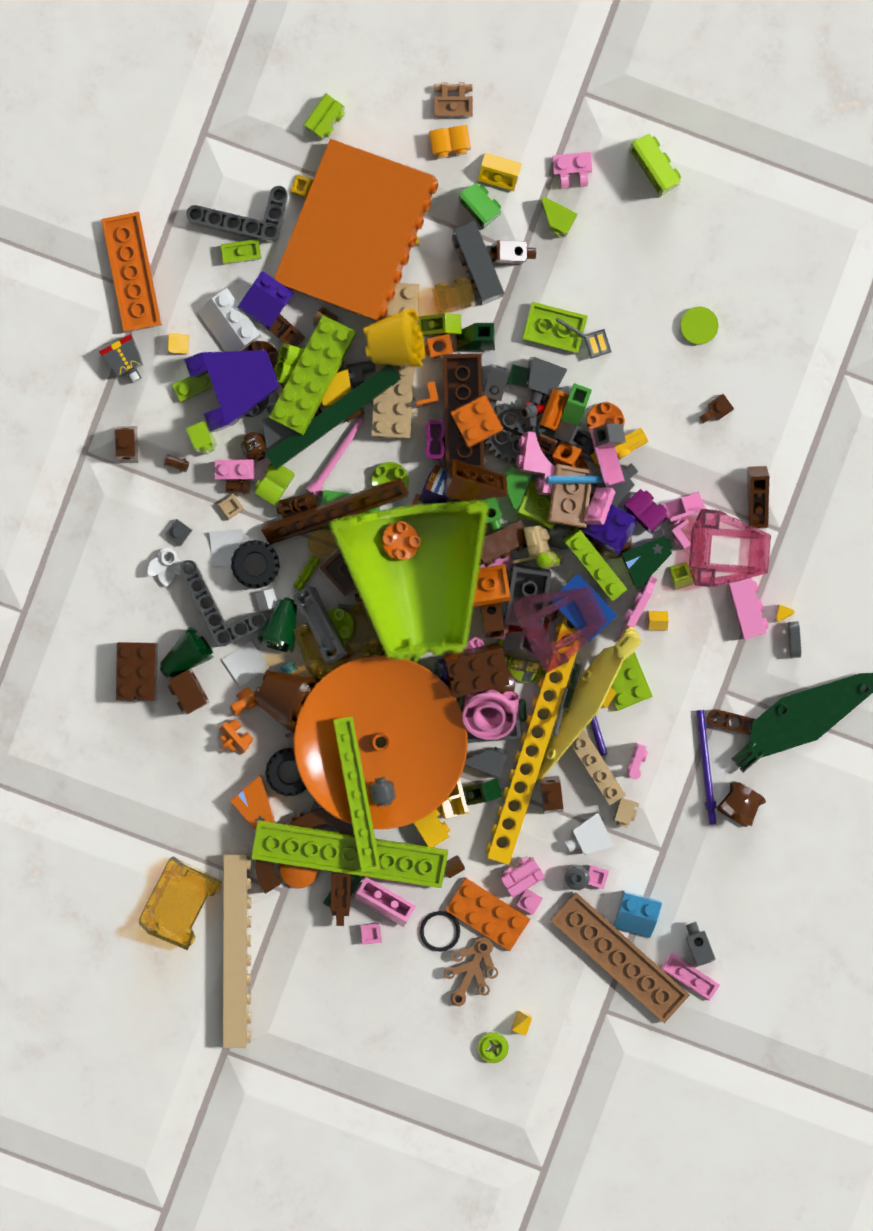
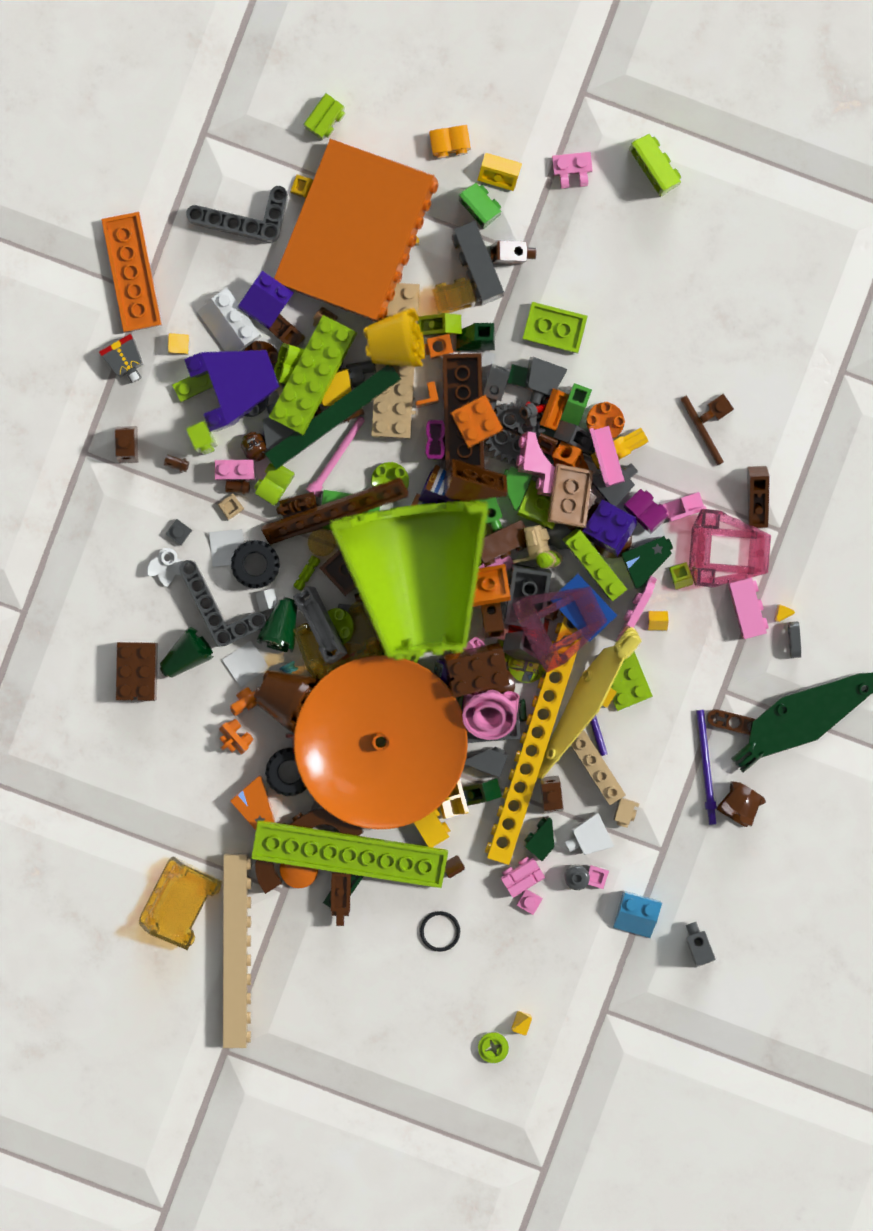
reddish brown brick [168,669,210,714] -> none
lime plate [221,239,262,264] -> none
lime plate [333,716,381,872] -> none
bright pink brick [354,877,416,927] -> none
bright pink plate [360,923,382,945] -> none
dark grey head [369,777,396,806] -> none
orange dish [382,521,421,560] -> none
medium nougat plate [434,82,473,117] -> none
medium nougat plant [444,937,498,1006] -> none
orange plate [445,878,530,951] -> none
lime slope [541,196,577,237] -> none
dark azure bar [546,476,603,484] -> none
medium nougat plate [550,892,690,1024] -> none
dark grey piece [554,687,568,737] -> none
piece [556,318,611,359] -> none
dark green piece [563,658,582,713] -> none
bright pink plate [584,488,615,525] -> none
dark grey brick [593,423,626,448] -> none
bright pink plate [627,743,648,779] -> none
bright pink tile [661,952,720,1001] -> none
bright pink bracket [670,519,691,549] -> none
lime tile [680,306,719,345] -> none
none -> dark green slope [524,816,555,861]
none -> reddish brown bar [680,395,724,466]

